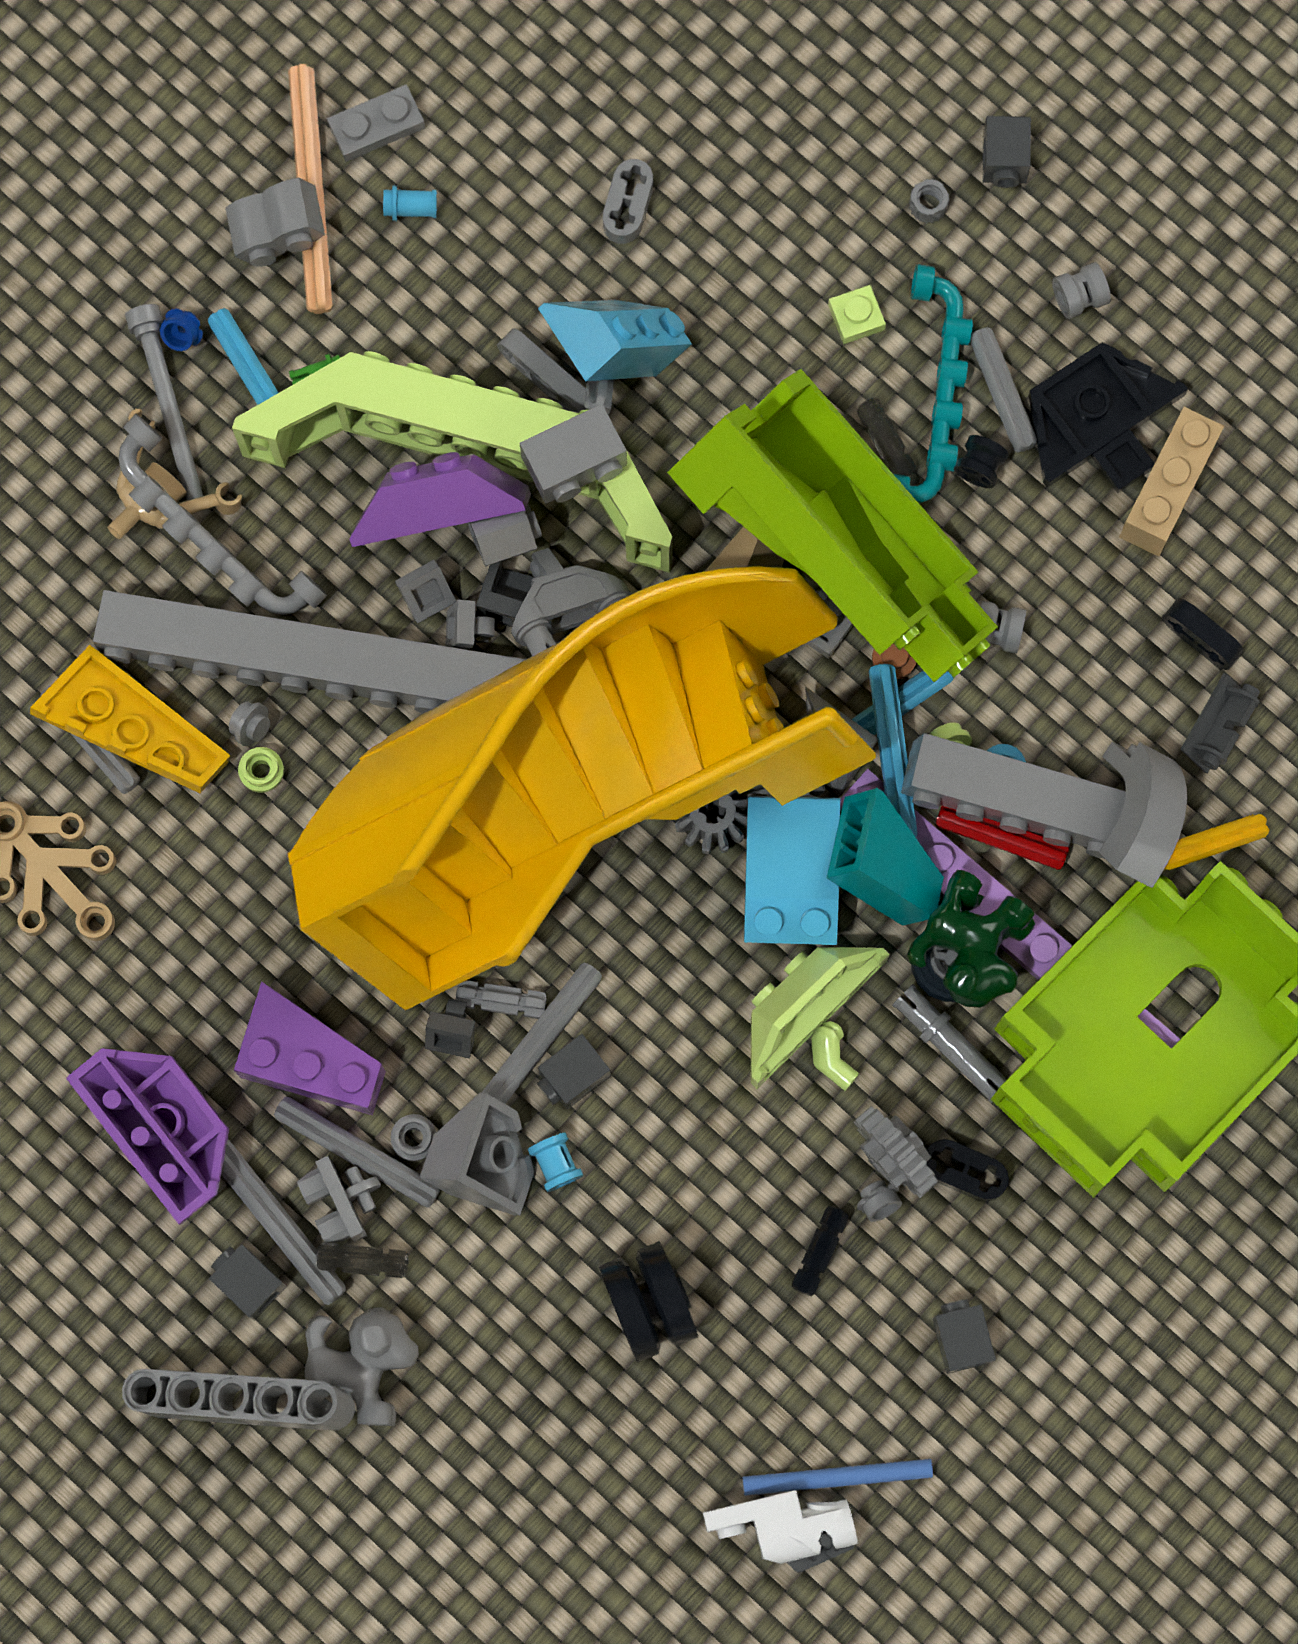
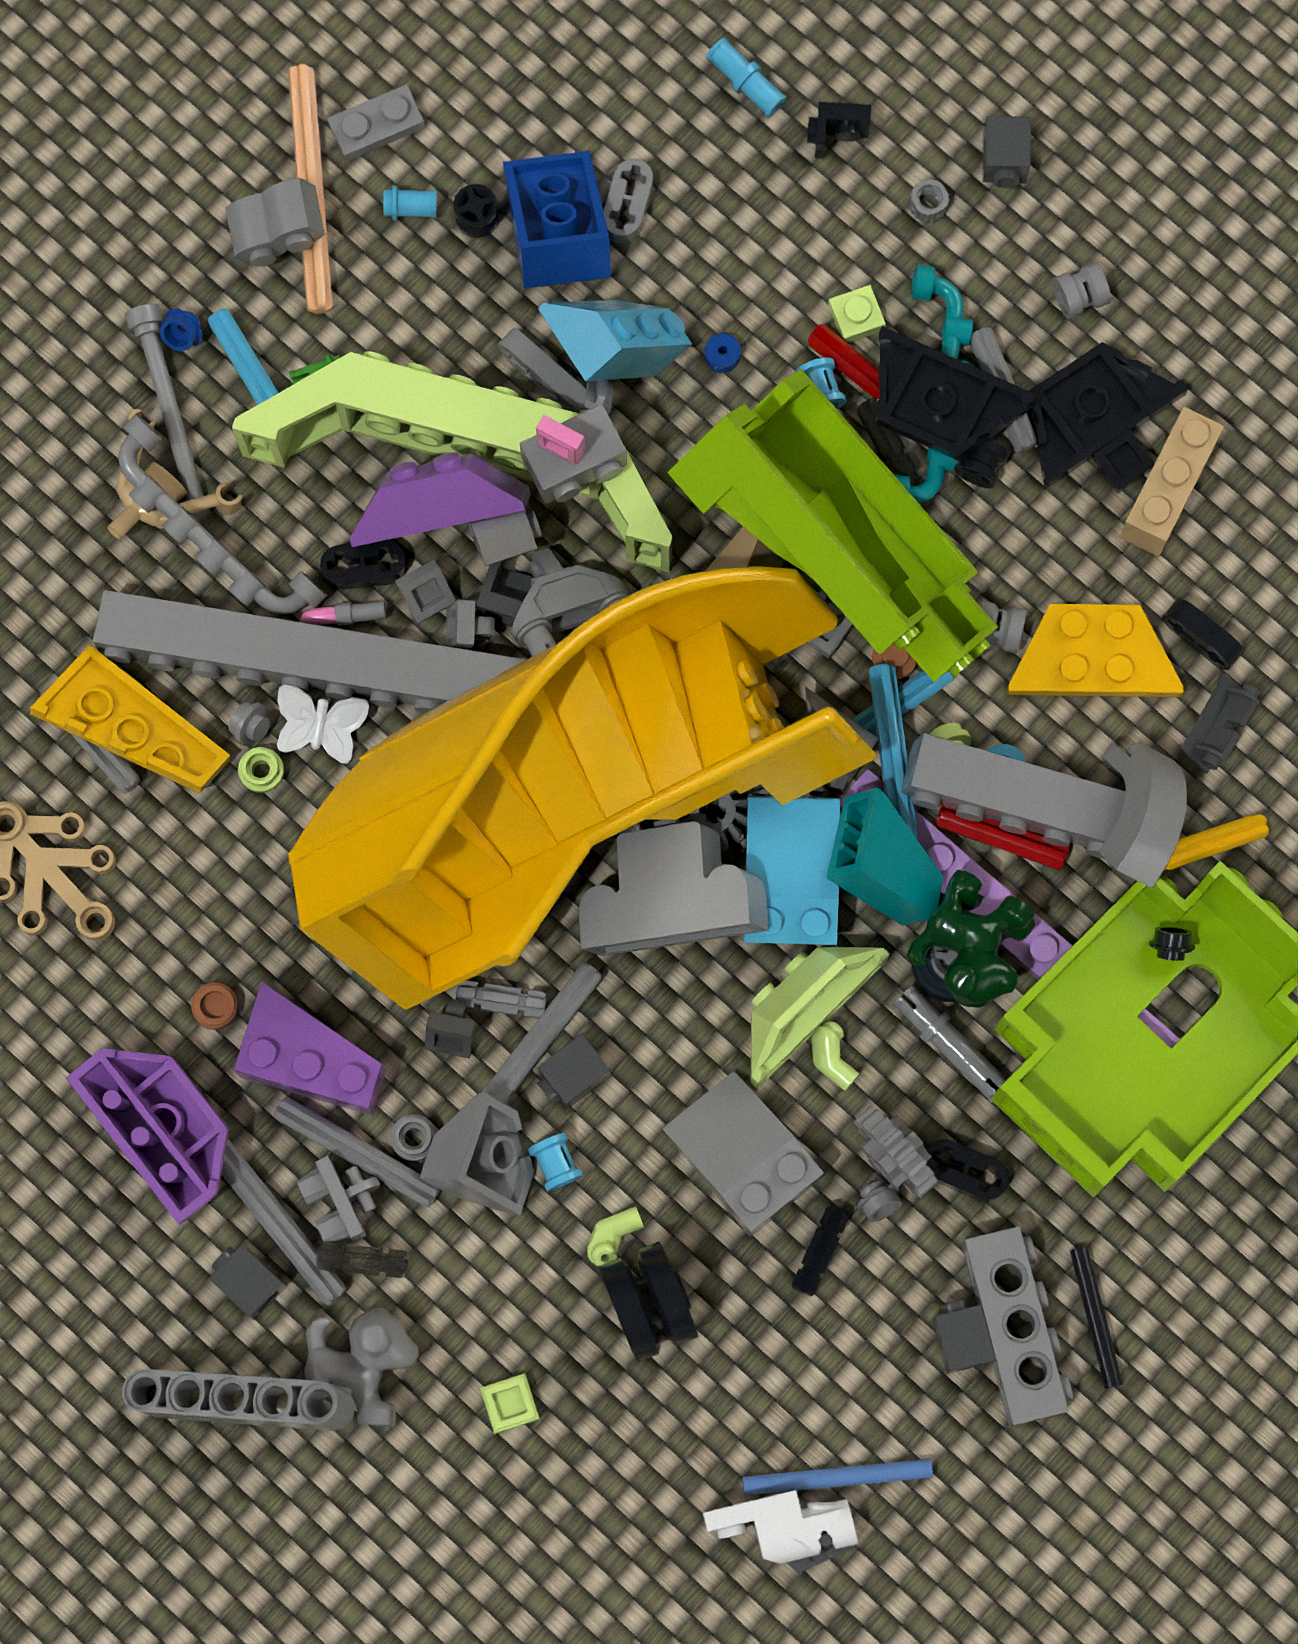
none -> nougat tile [191,982,239,1030]
none -> white piece [277,684,370,764]
none -> light grey piece [300,601,387,626]
none -> black beam [320,540,407,590]
none -> black wheel [453,184,499,238]
none -> yellowish green tile [480,1373,540,1434]
none -> blue slope [503,151,611,289]
none -> bright pink tile [536,415,586,464]
none -> light grey brick [579,820,769,956]
none -> yellowish green arm [587,1206,644,1267]
none -> light grey slope [662,1071,824,1237]
none -> blue piece [705,333,741,373]
none -> medium azure pin [706,37,787,118]
none -> medium azure bush [796,357,847,409]
none -> black bracket [807,102,872,159]
none -> red axle [808,324,879,401]
none -> black wing [878,326,1037,461]
none -> light grey brick [961,1226,1073,1427]
none -> yellow wing [1007,604,1183,697]
none -> black bar [1070,1246,1123,1389]
none -> black plate [1149,927,1195,961]

